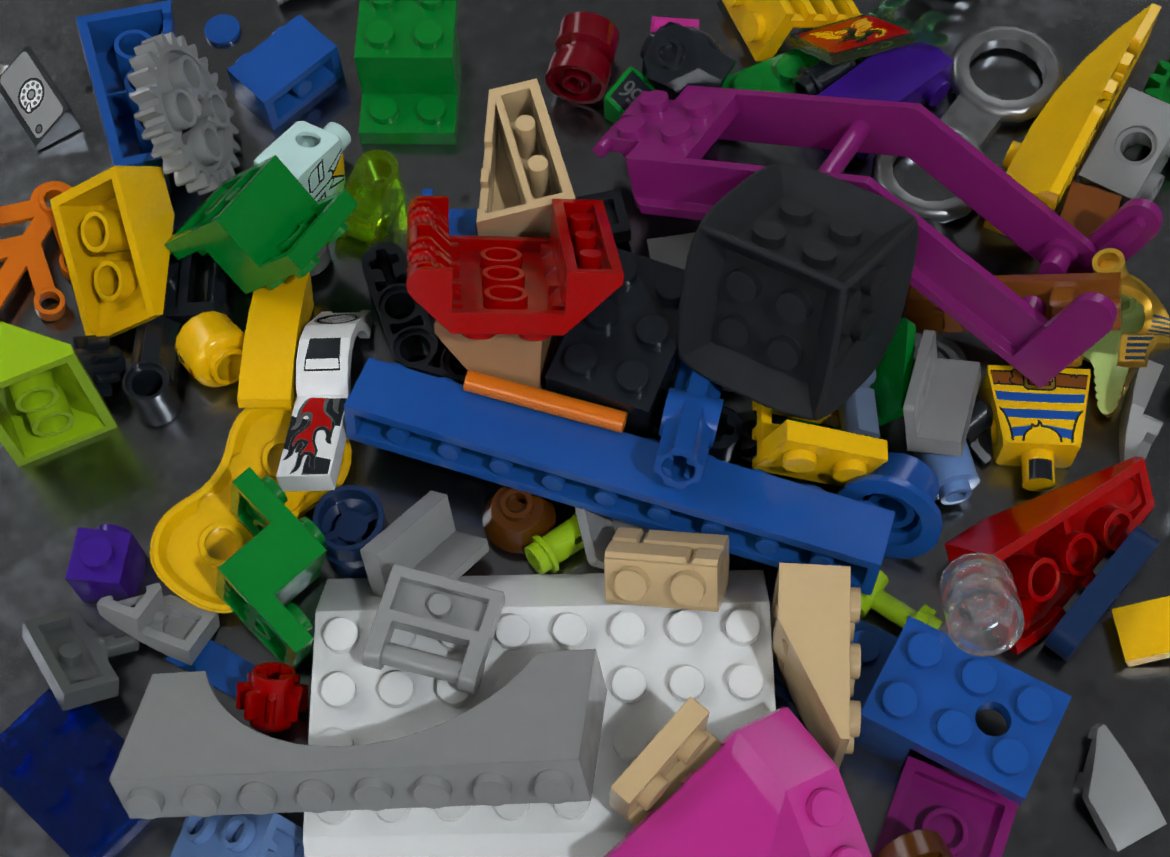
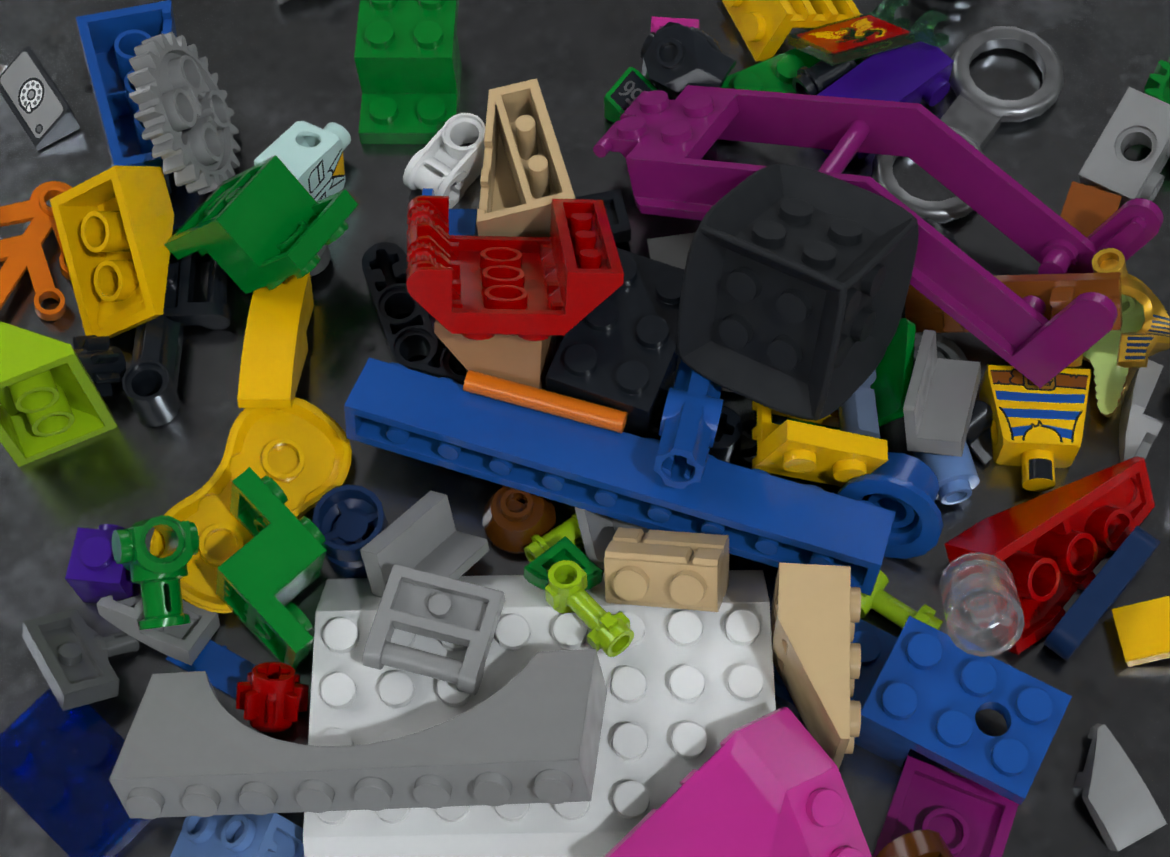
yellow head [174,311,245,388] -> none
blue piece [204,14,241,46] -> none
blue brick [227,14,344,131] -> none
white piece [276,310,374,491] -> none
clear neon green piece [339,149,405,248] -> none
dark red wheel [545,11,620,104] -> none
tan bracket [609,697,722,827] -> none
yellow wedge [983,3,1161,237] -> none
none -> green connector [112,515,199,630]
none -> white piece [403,113,485,209]
none -> green tile [524,536,603,591]
none -> lime bar [545,560,634,657]

